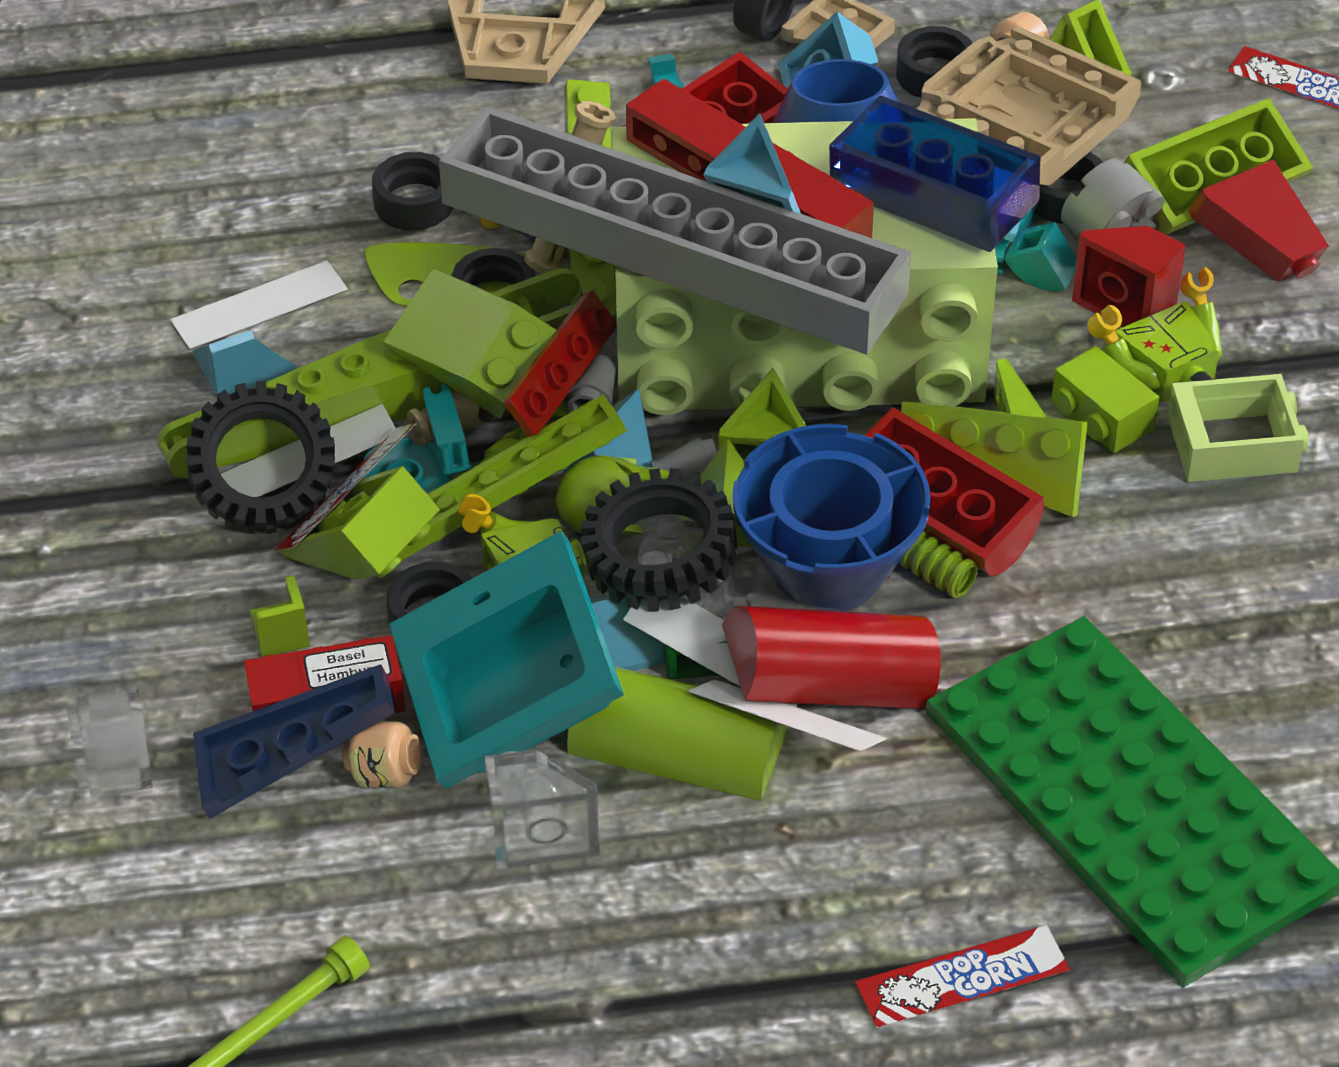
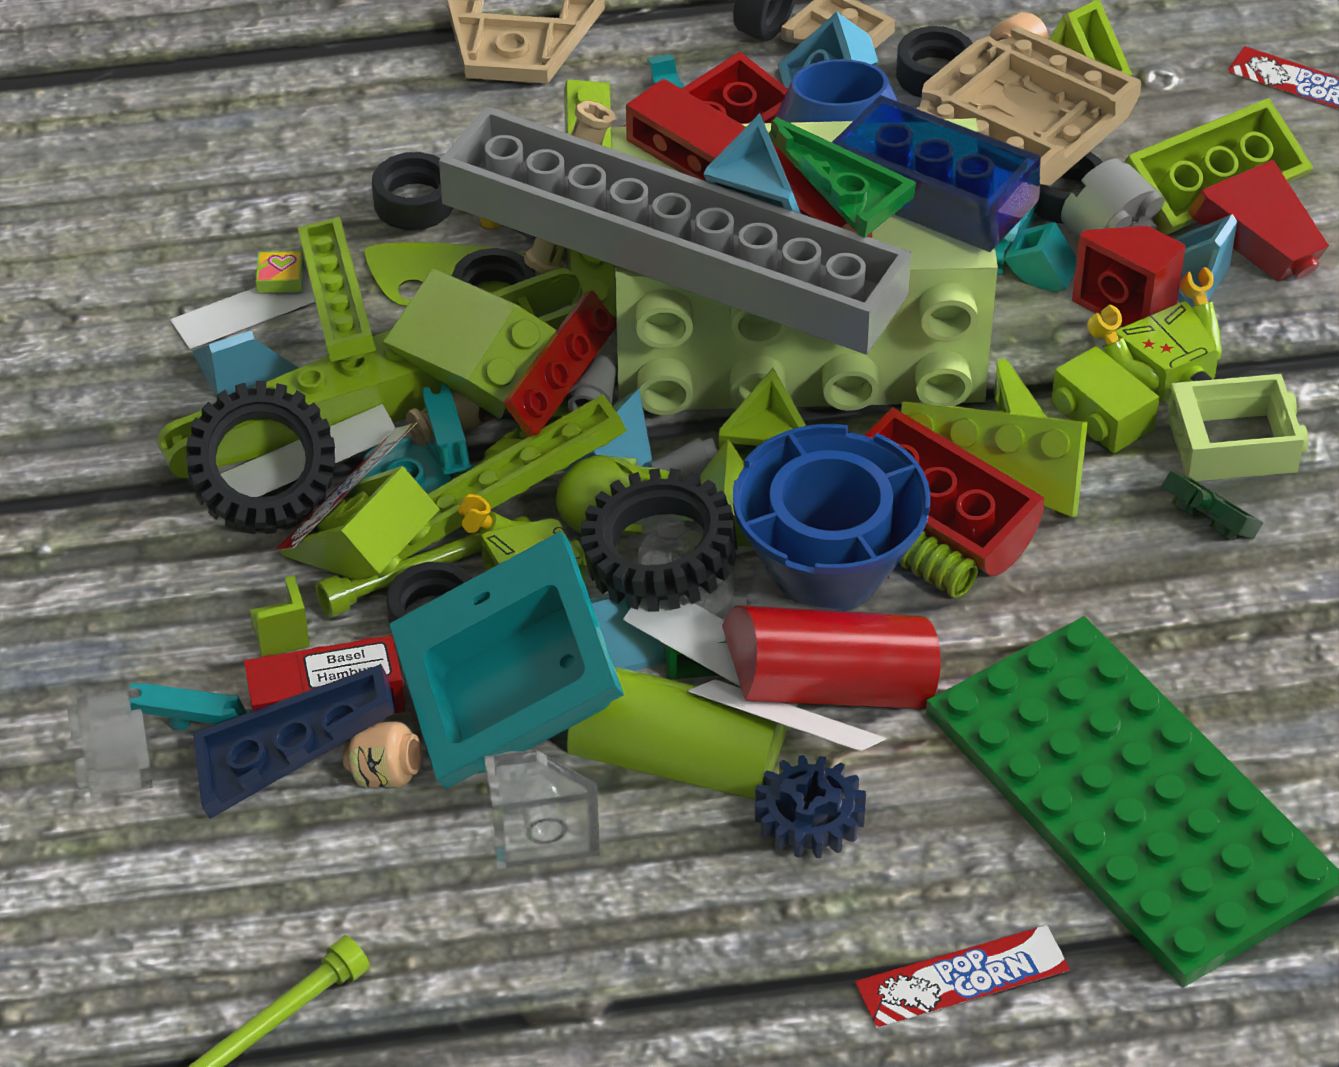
none -> teal piece [125,683,252,730]
none -> tile [256,251,304,293]
none -> lime plate [297,217,376,362]
none -> lime piece [315,516,531,618]
none -> dark blue gear [754,755,866,858]
none -> green wing [769,117,916,238]
none -> dark green plate [1161,470,1264,540]
none -> medium azure slope [1173,215,1237,306]

